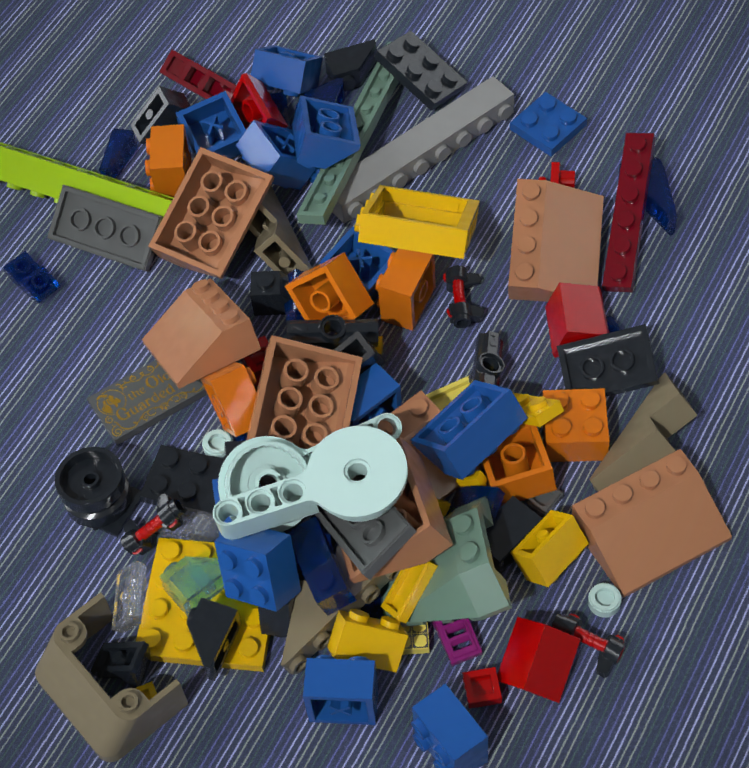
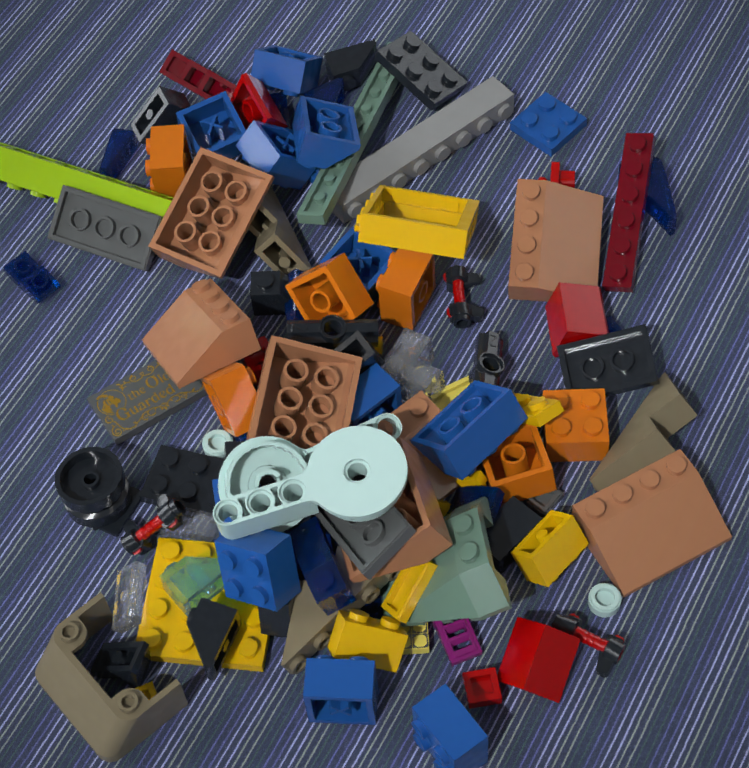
none -> clear brick [381,327,446,406]

